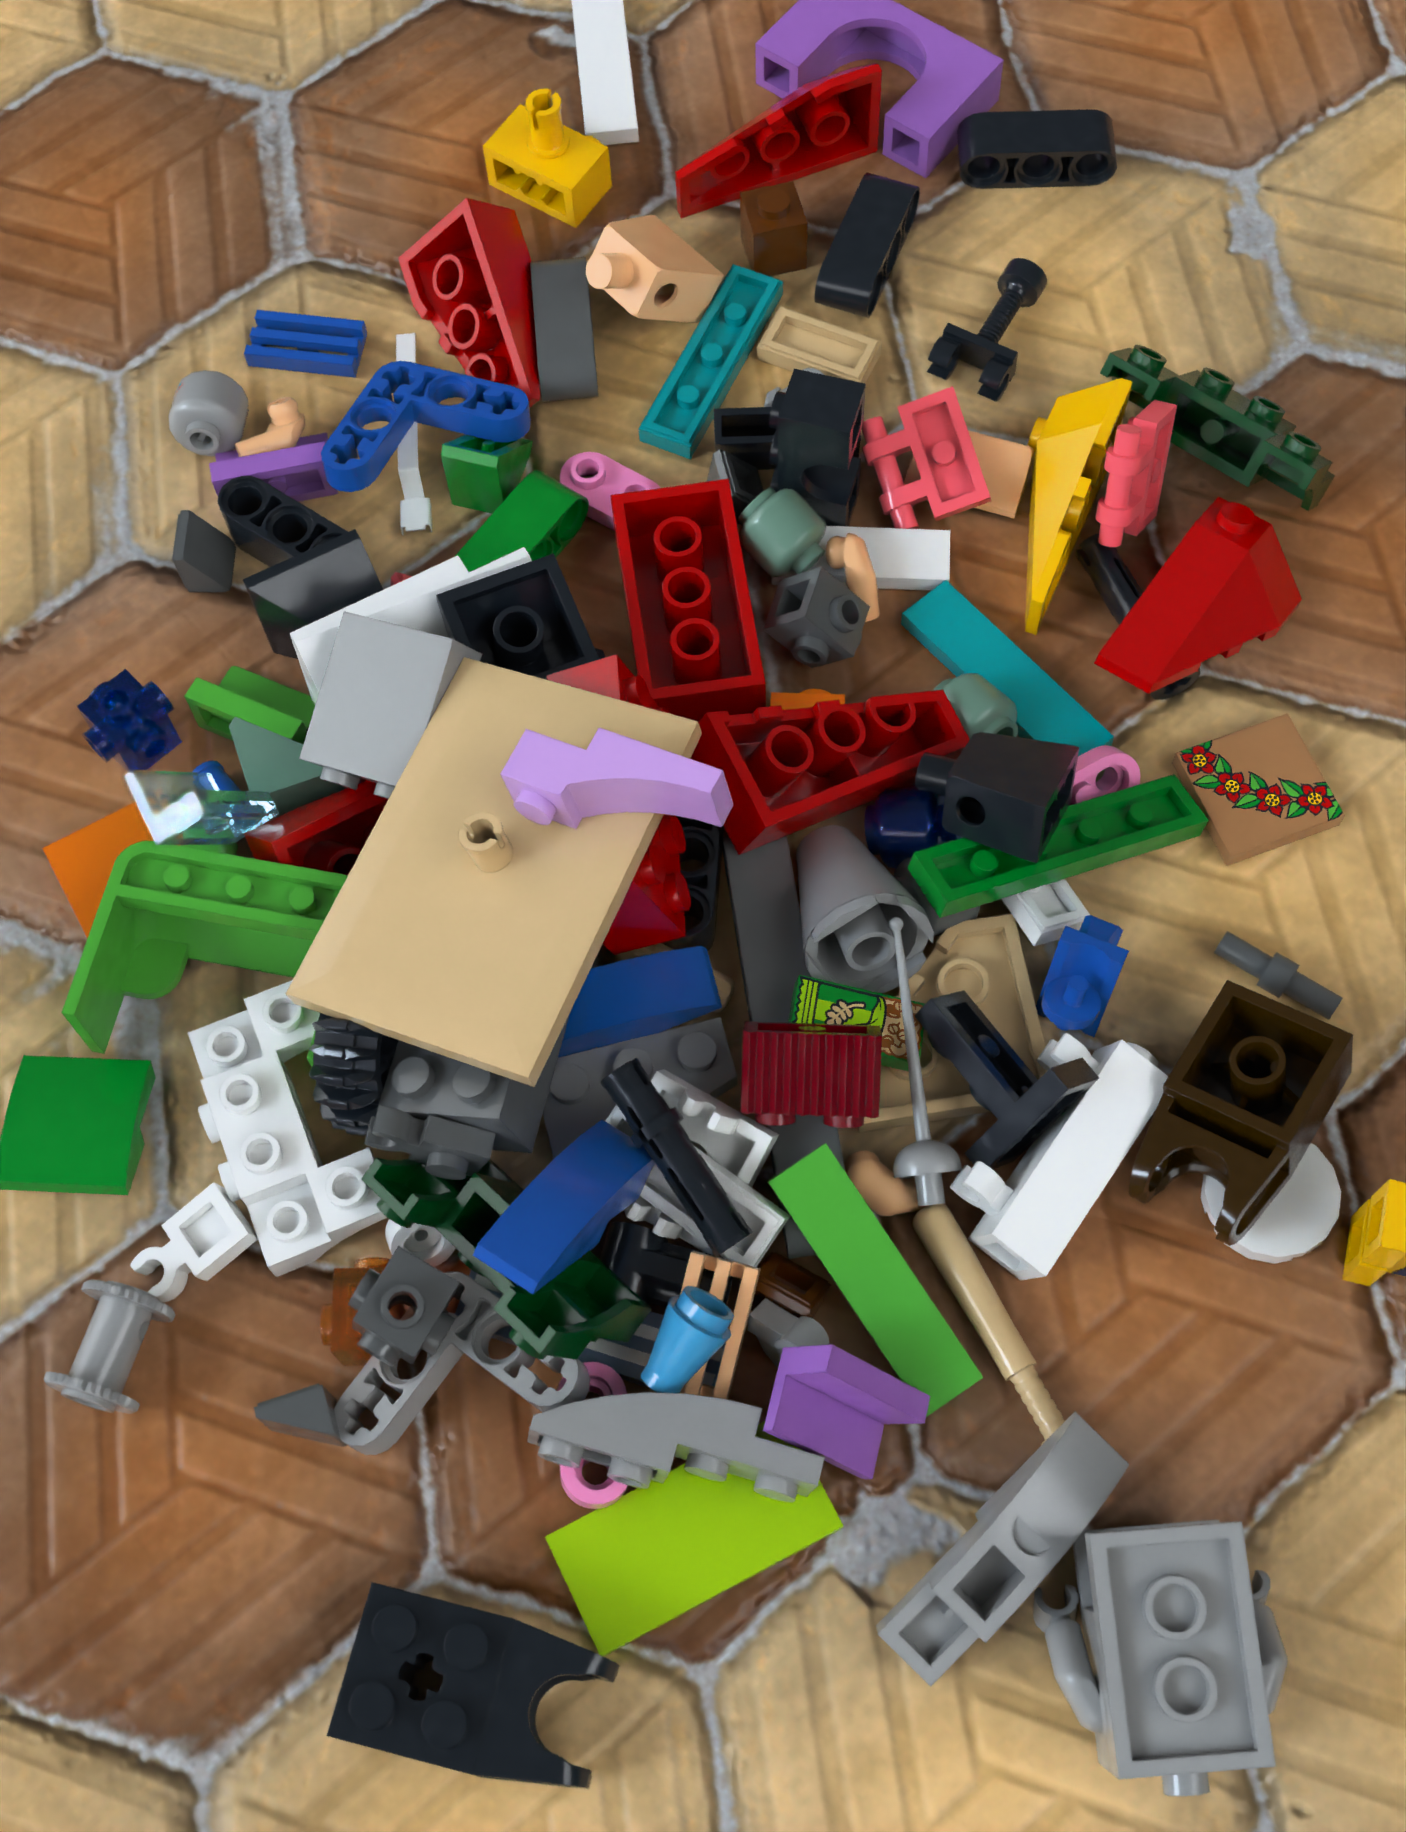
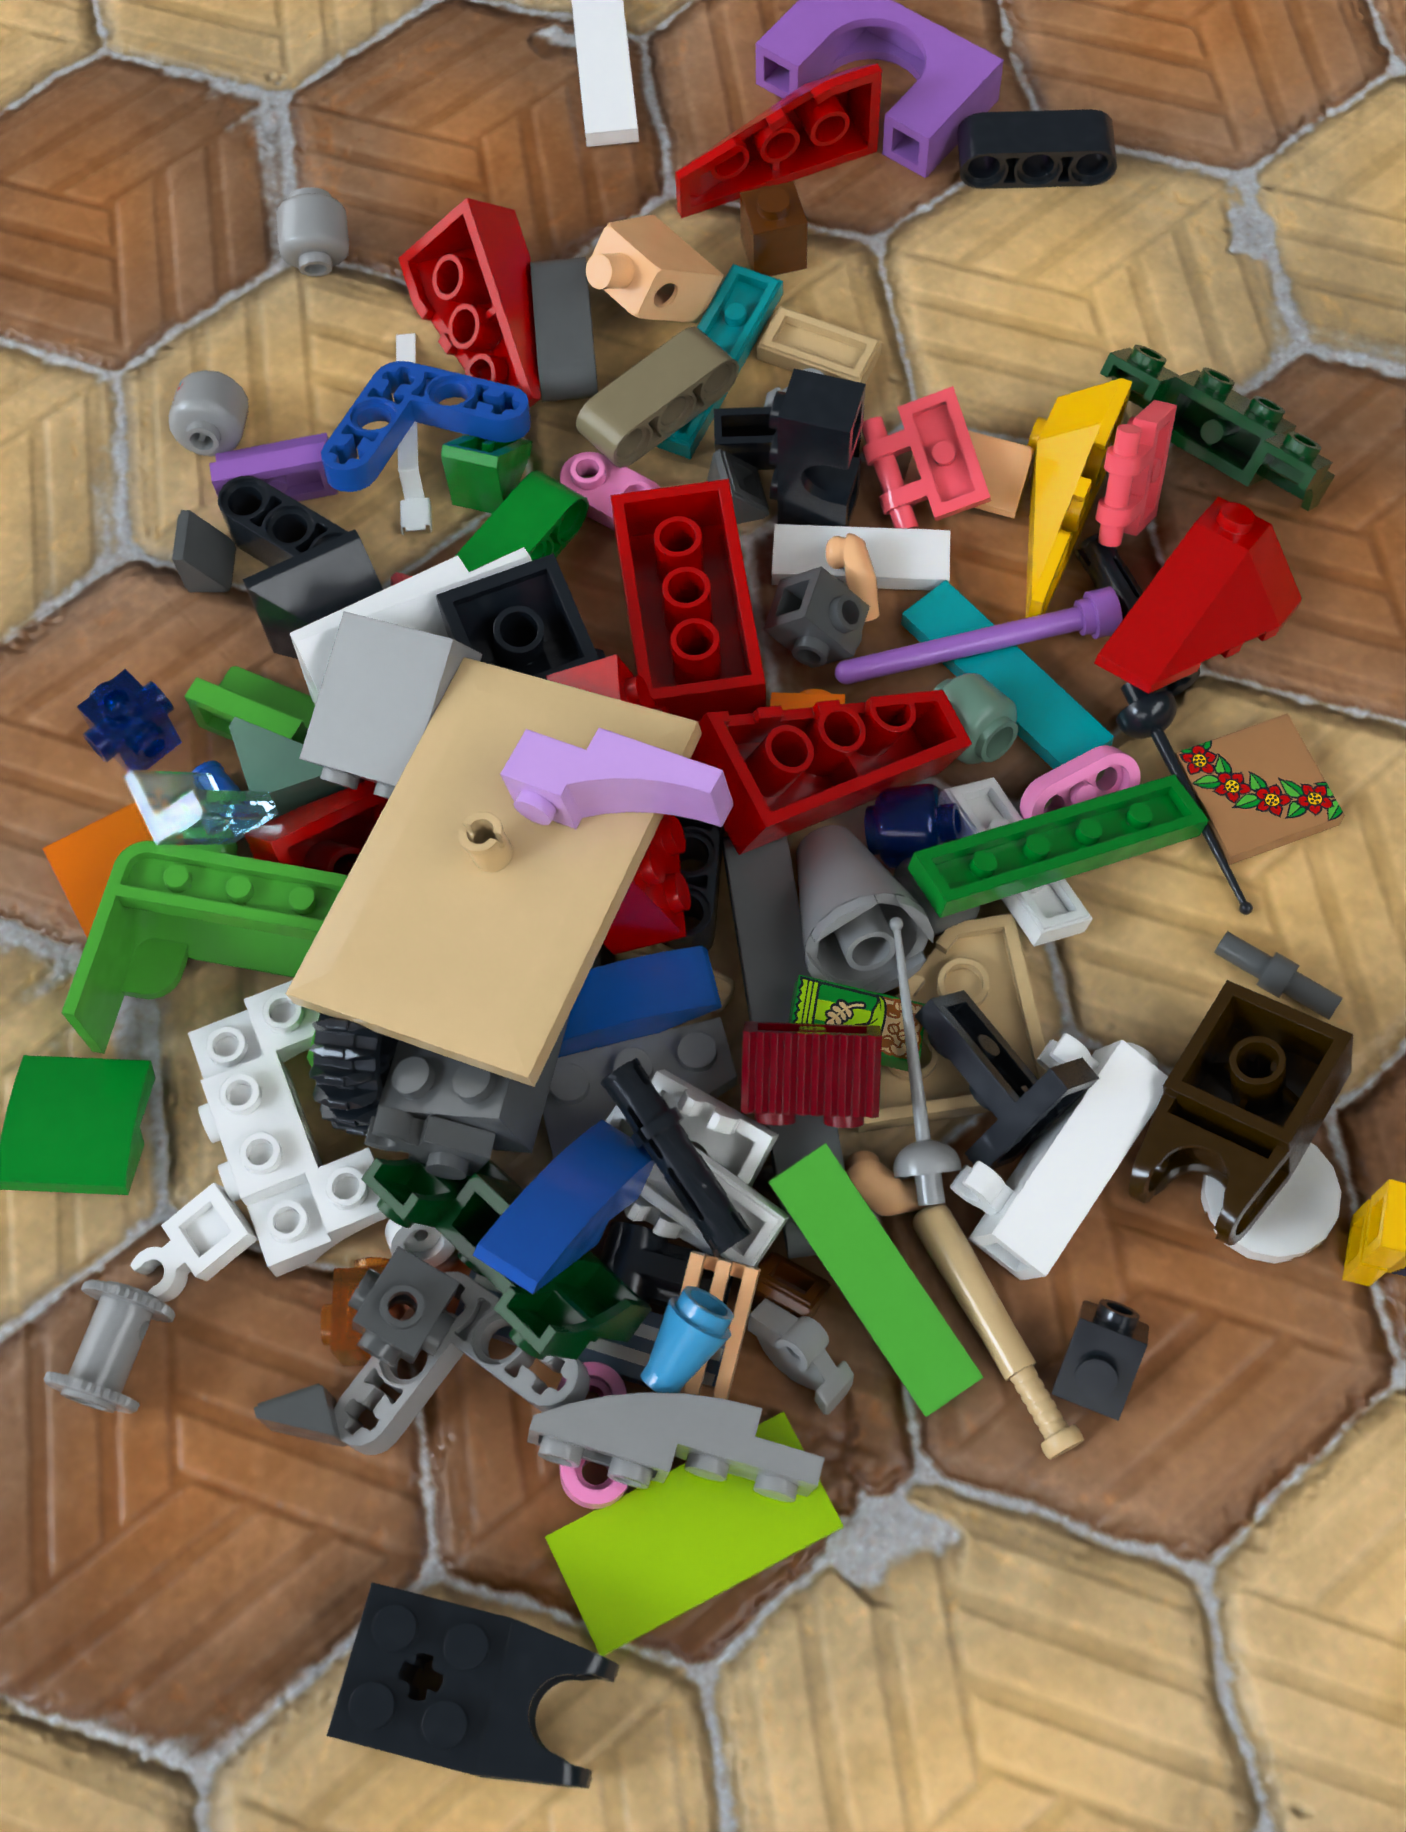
light nougat arm [235,397,305,457] -> none
blue tile [244,310,368,378] -> none
yellow brick [483,88,612,228] -> none
sand green head [738,487,826,577] -> none
medium lavender panel [763,1344,930,1479] -> none
black beam [814,172,920,318] -> none
light grey slope [876,1411,1129,1687] -> none
black torso [915,732,1079,863] -> none
black bar [927,258,1047,402] -> none
light grey torso [1033,1519,1288,1796] -> none
blue hips [1036,915,1129,1037] -> none
none -> light grey head [276,187,349,277]
none -> dark tan beam [576,326,739,468]
none -> medium lavender piece [835,586,1123,684]
none -> black bracket [1051,1299,1149,1421]
none -> black sword [1116,682,1253,915]

